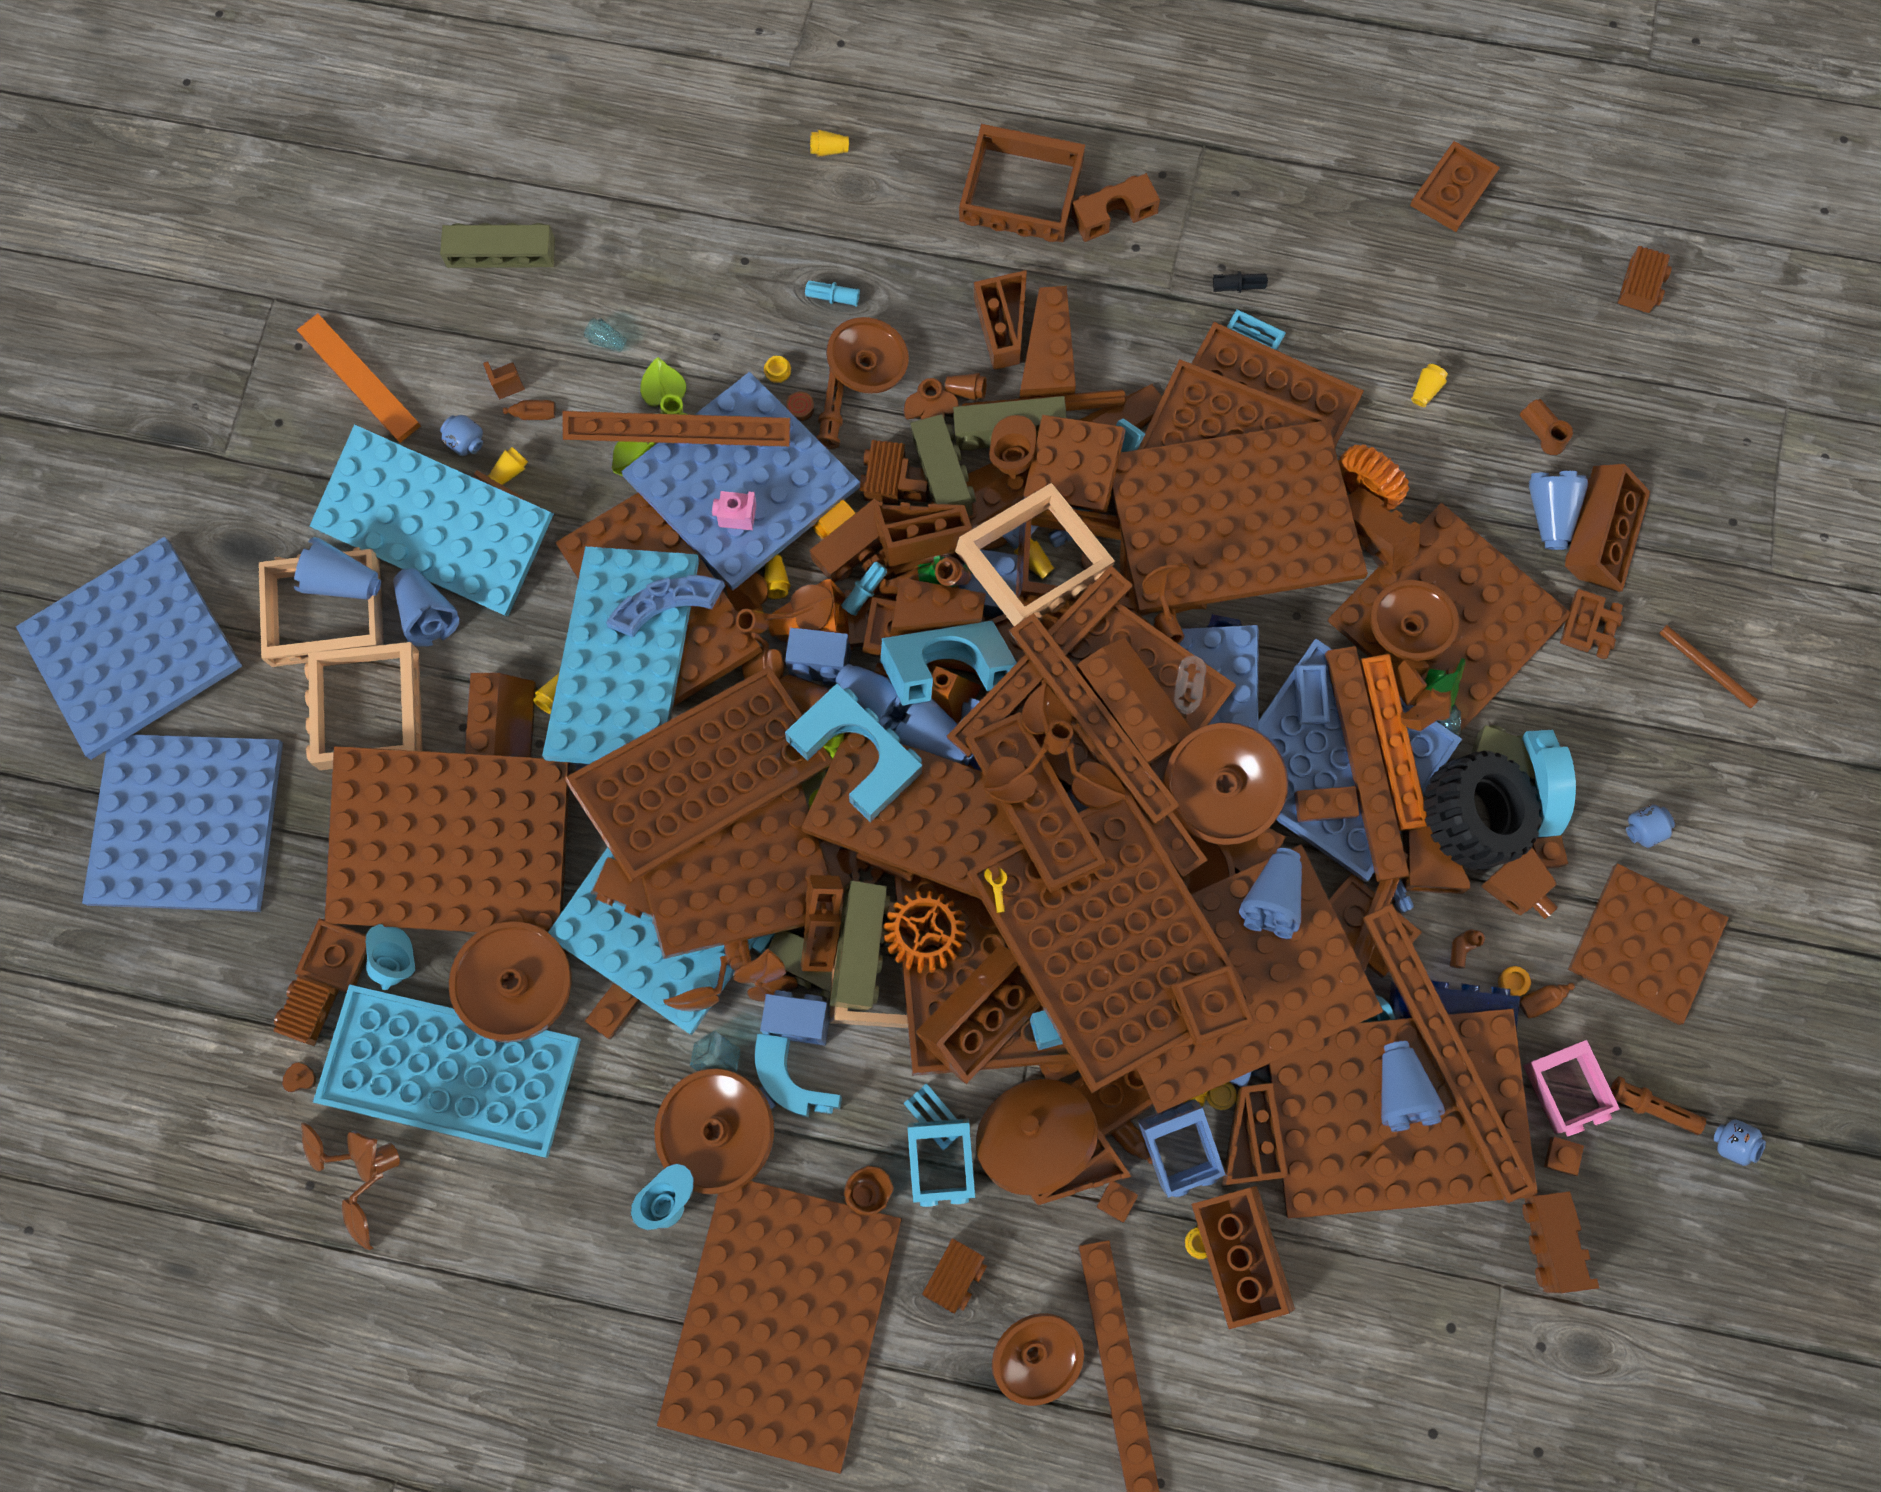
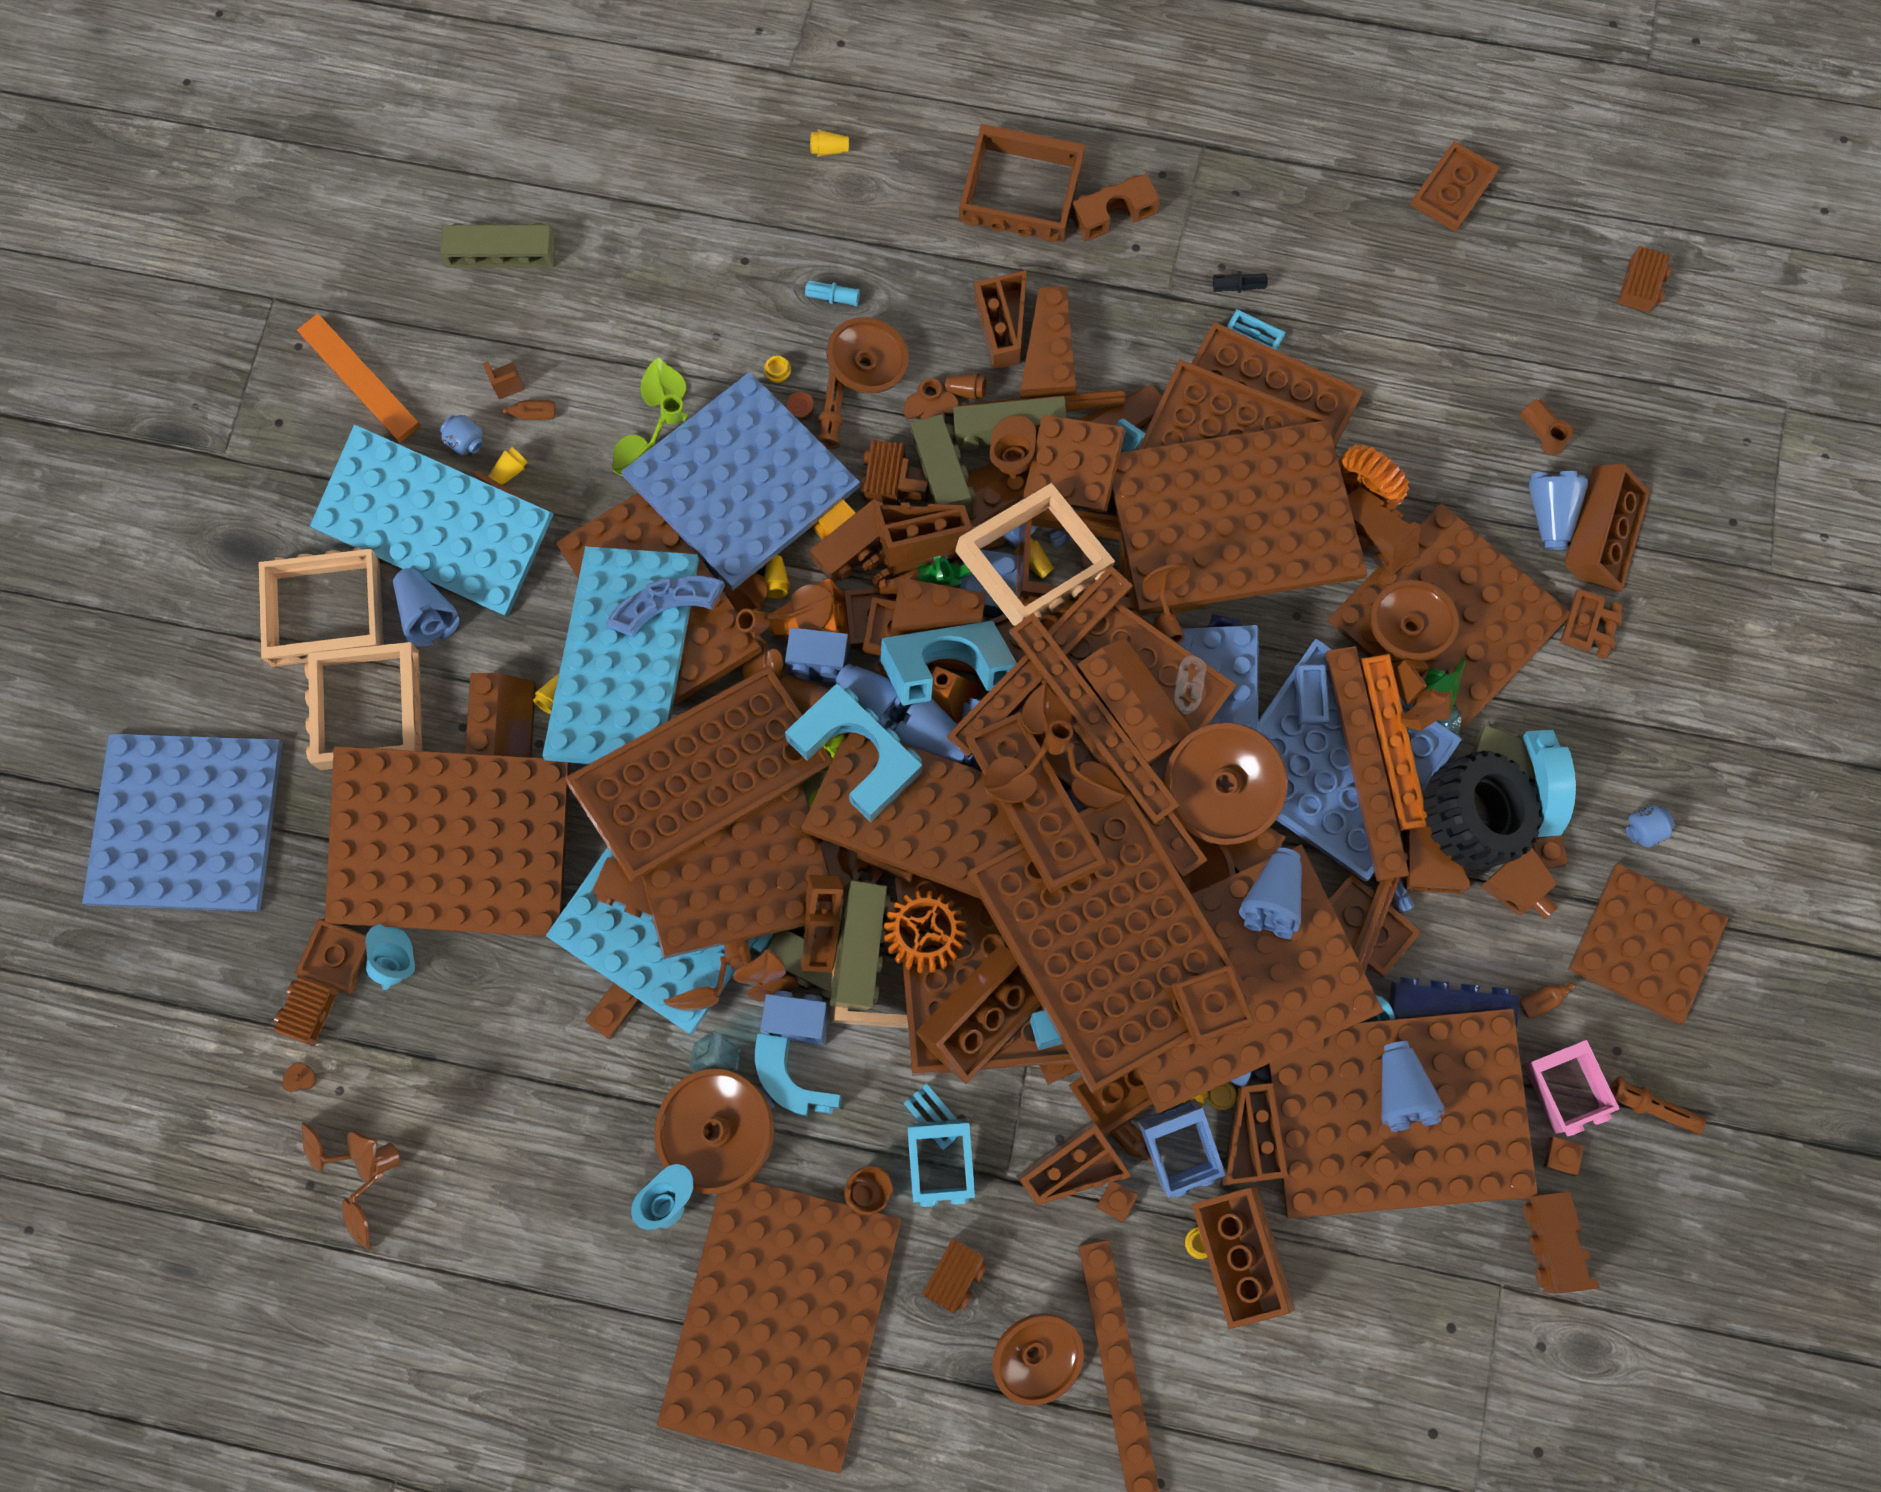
medium blue plate [16,537,242,760] -> none
medium blue cone [294,537,381,600] -> none
medium azure plate [313,984,581,1158] -> none
dark orange dish [449,921,572,1043] -> none
dark orange plate [562,411,791,447] -> none
clear light blue cone [584,318,627,353] -> none
bright pink brick [712,491,757,531] -> none
medium azure axle [841,562,887,616] -> none
dark orange cone [935,557,972,586] -> none
dark orange dish [976,1079,1098,1195] -> none
yellow hand [984,867,1007,913] -> none
dark orange plate [1294,786,1359,822] -> none
dark orange plate [1362,904,1536,1203] -> none
yellow cone [1411,364,1448,407] -> none
dark orange arm [1450,929,1485,969] -> none
light orange tile [1498,966,1531,997] -> none
dark orange bar [1659,625,1759,709] -> none
medium blue head [1714,1119,1766,1166] -> none

